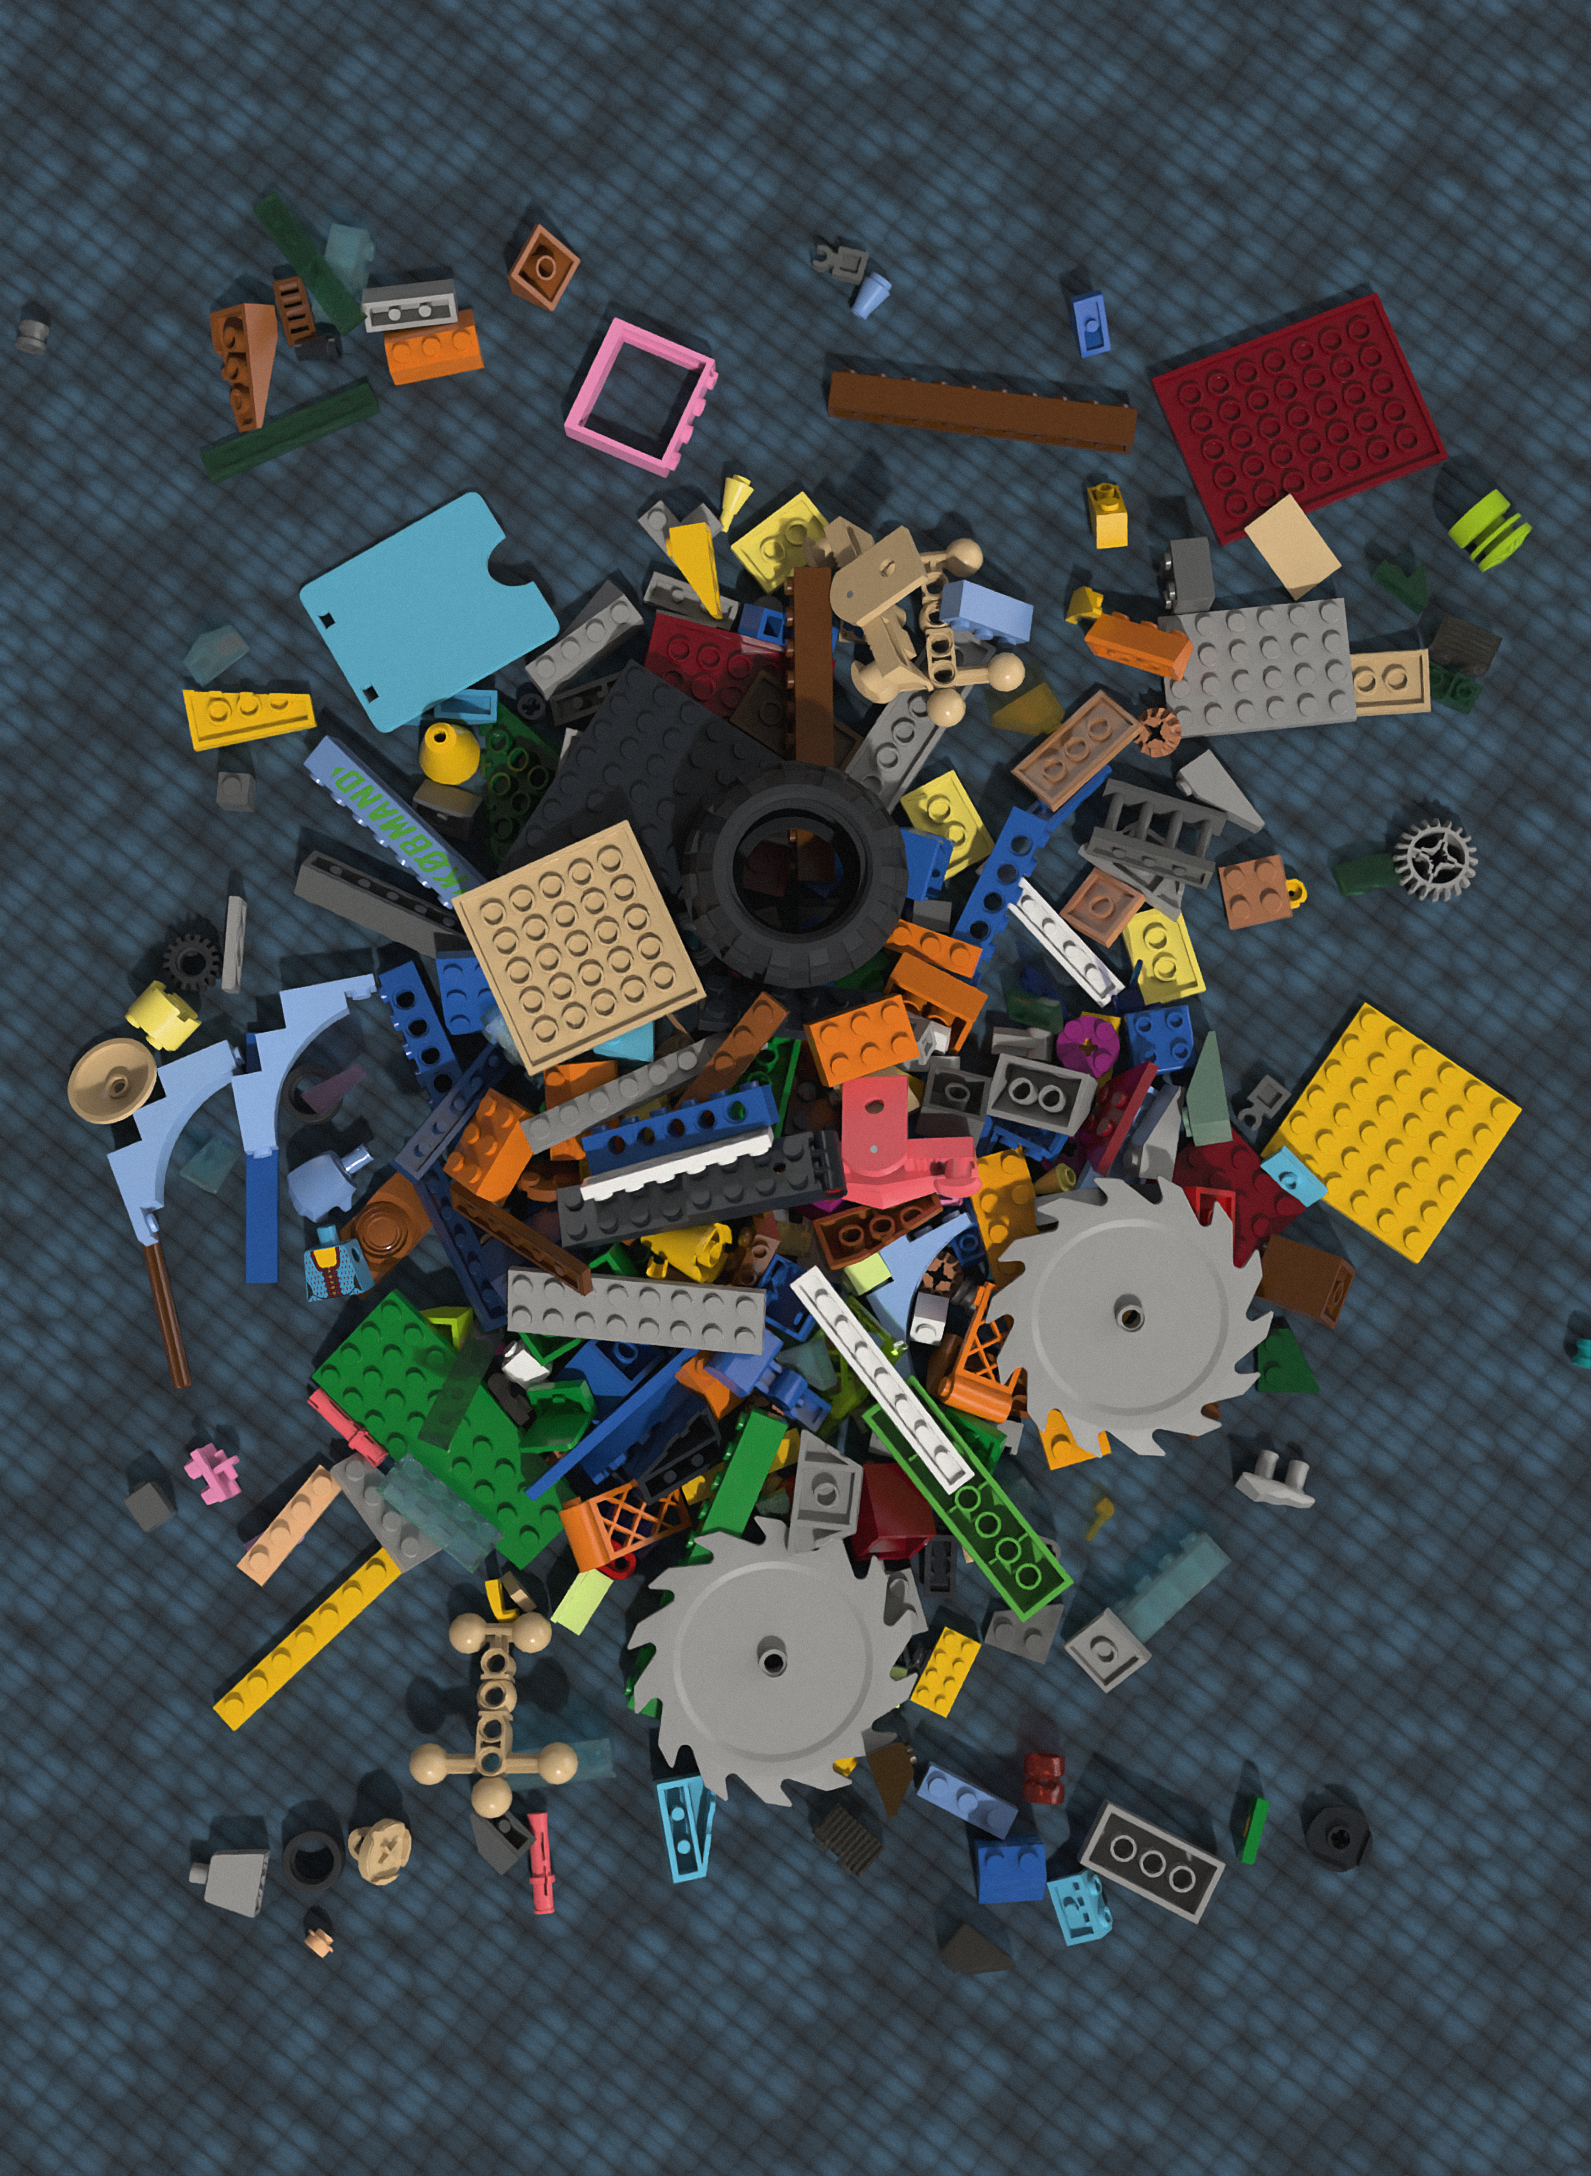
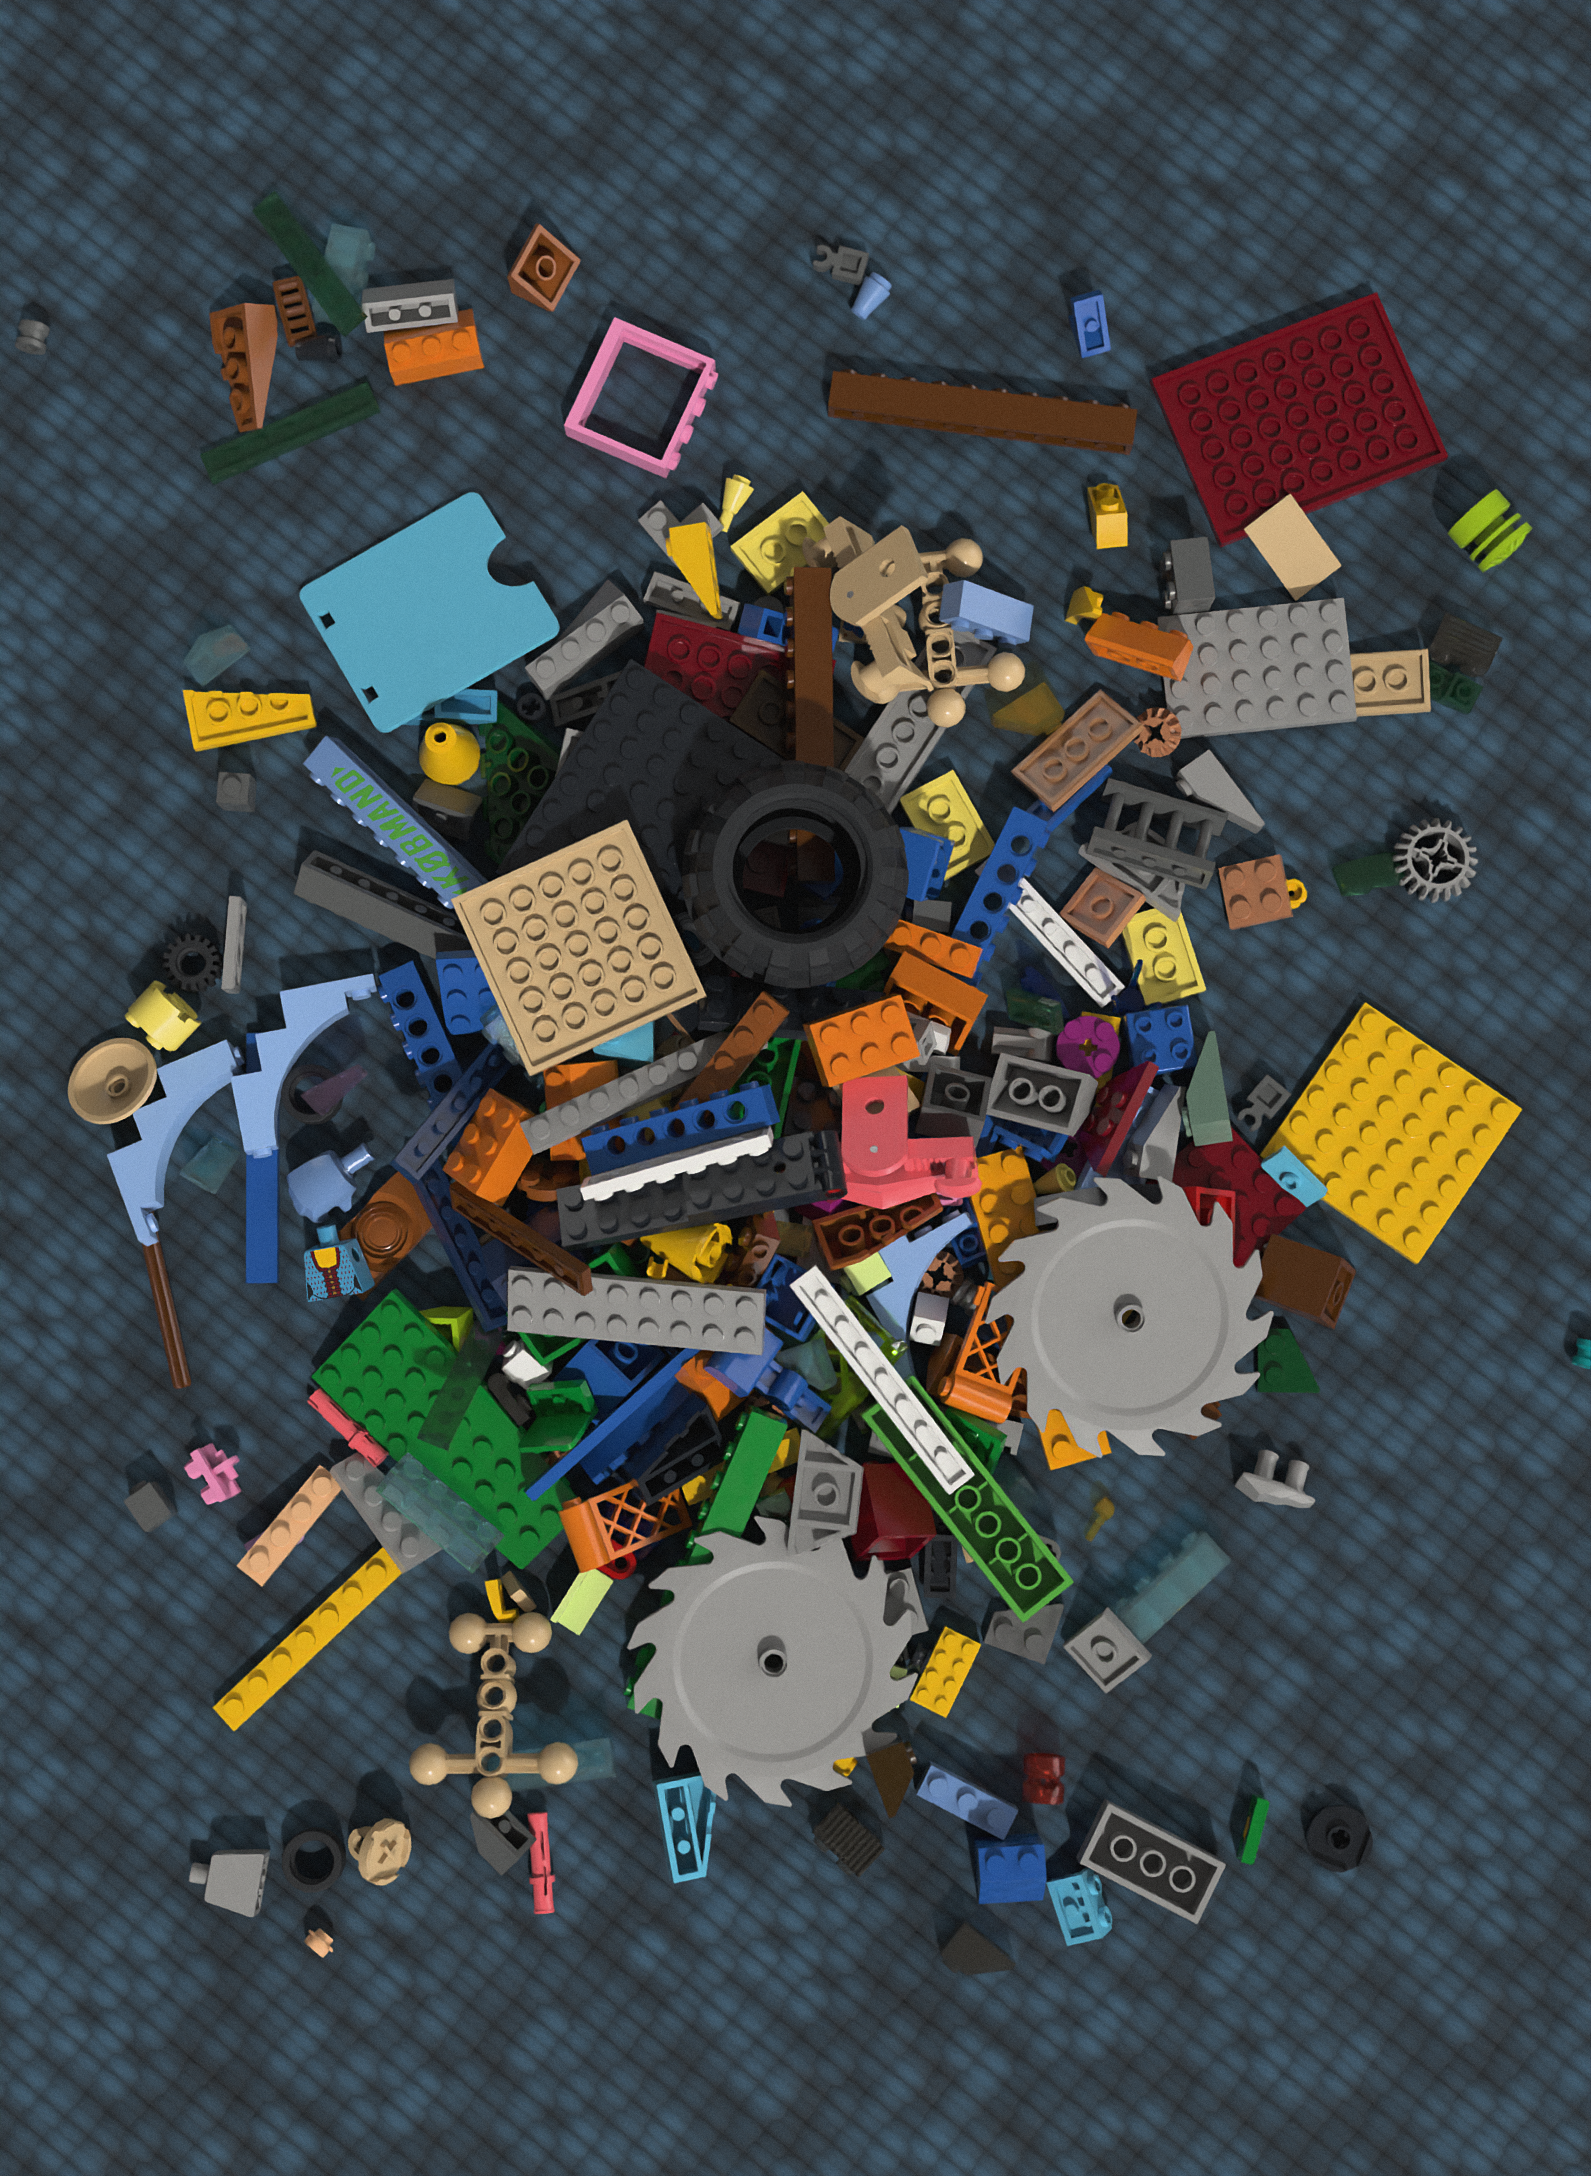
clear green slope [1371,560,1429,616] -> none

